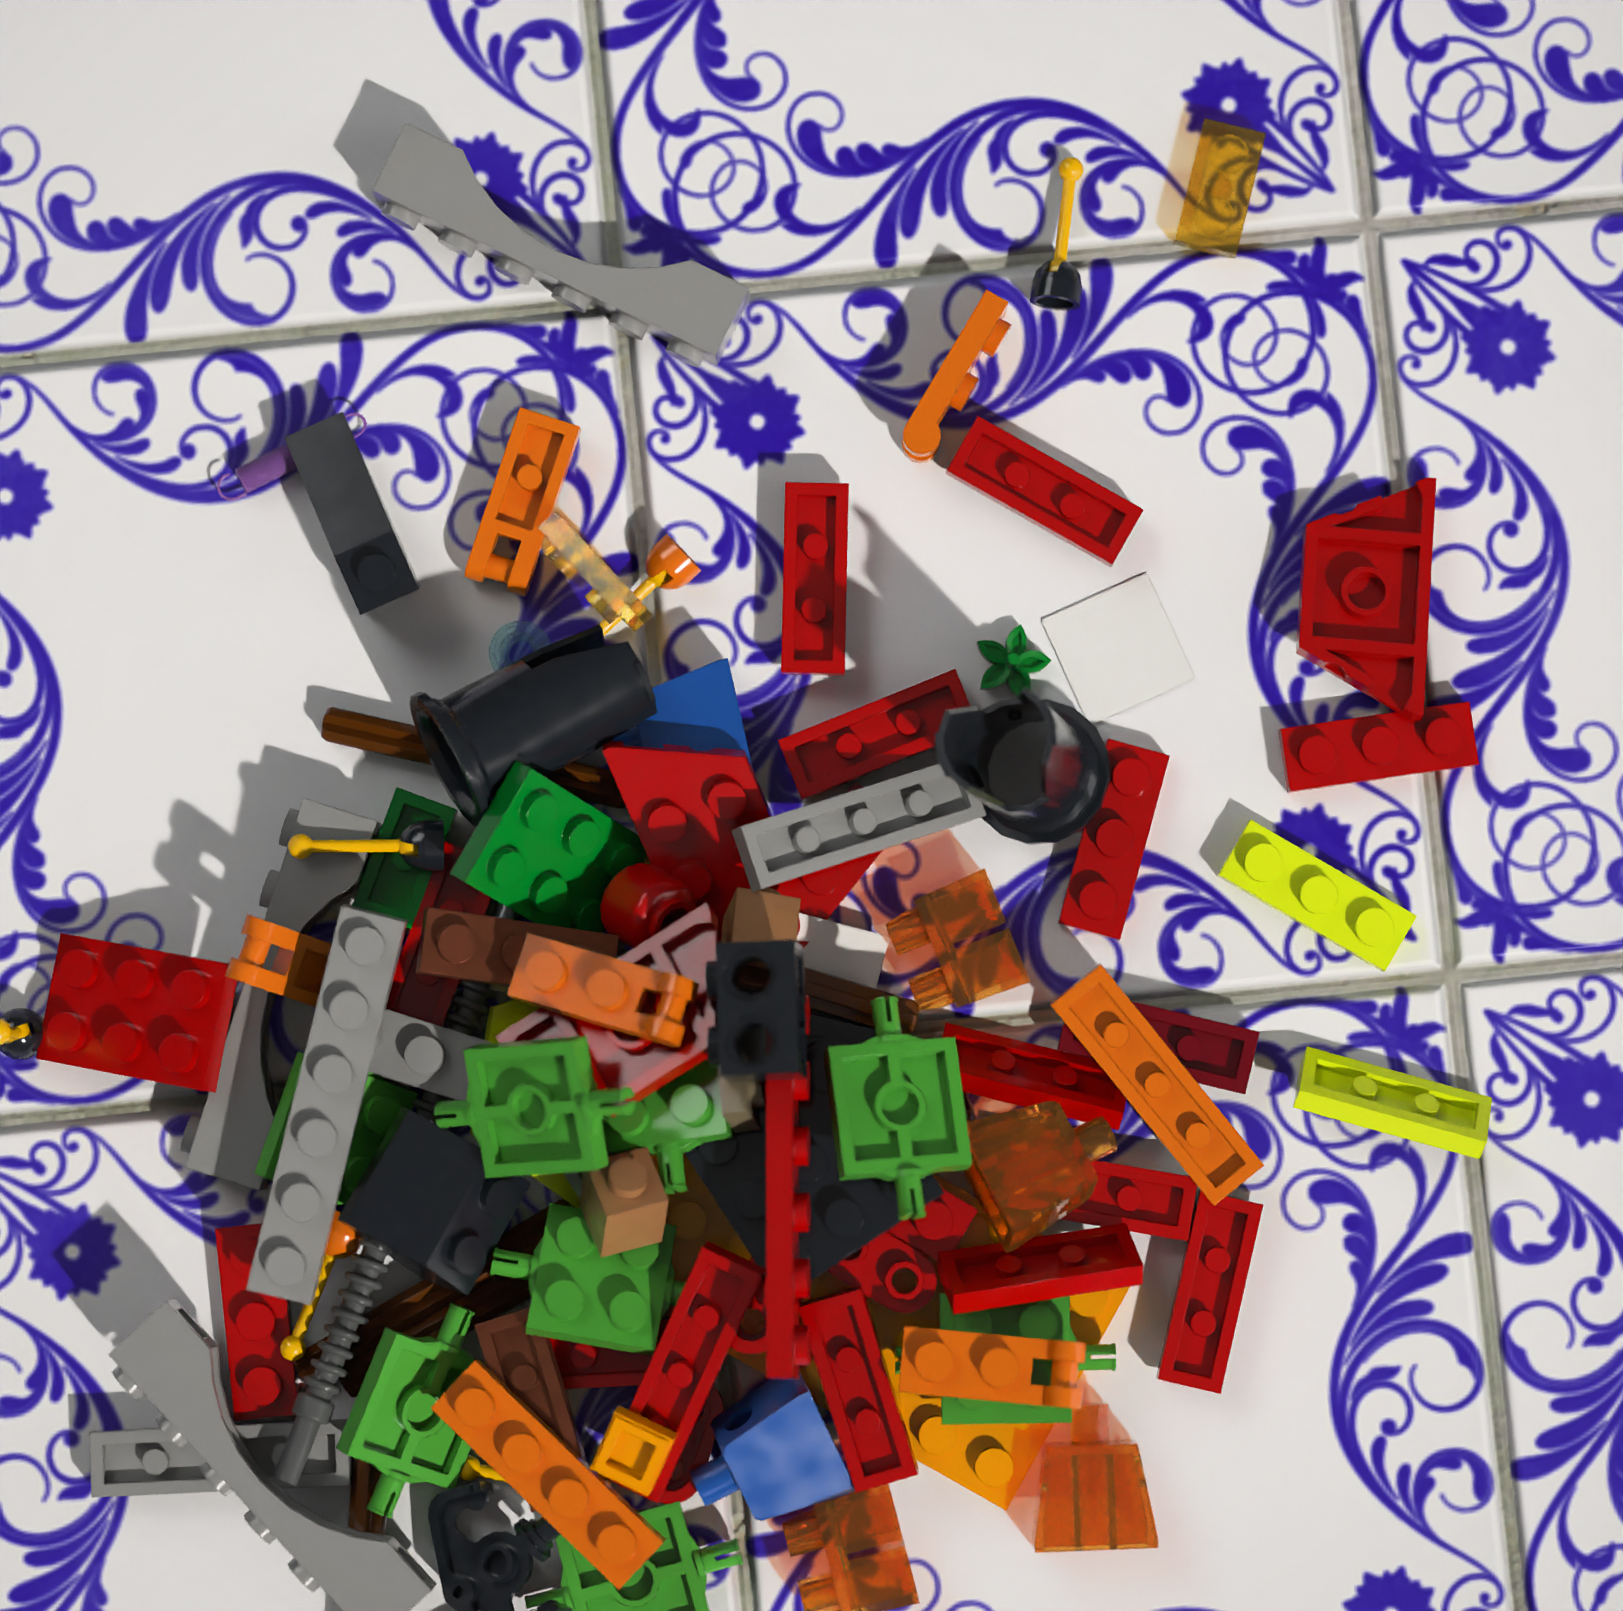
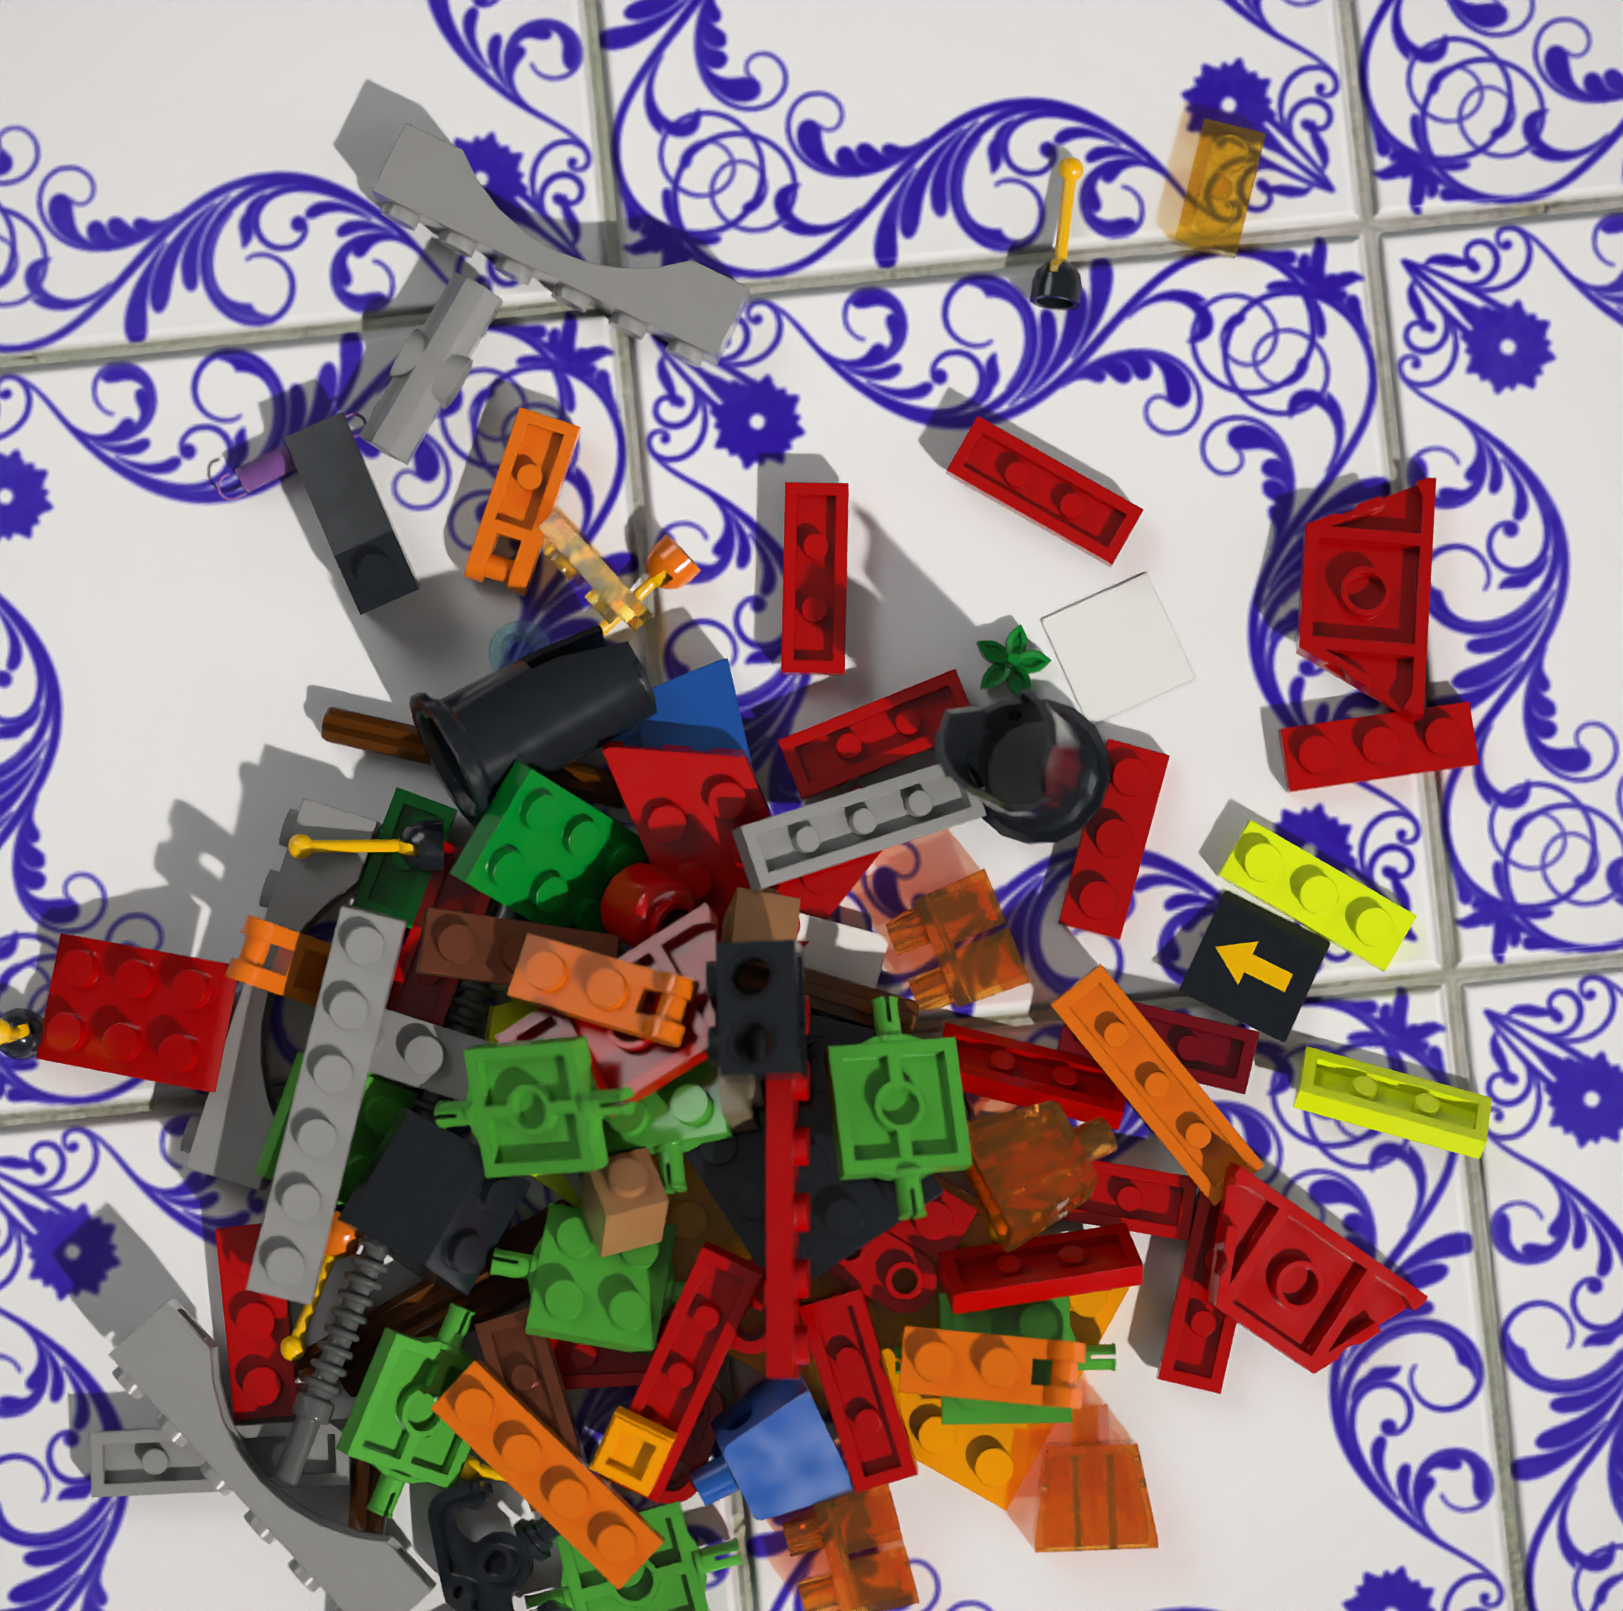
orange plate [902,289,1012,463] -> none
none -> light grey piece [359,272,503,465]
none -> black sticker [1179,891,1330,1043]
none -> red wing [1206,1162,1428,1374]

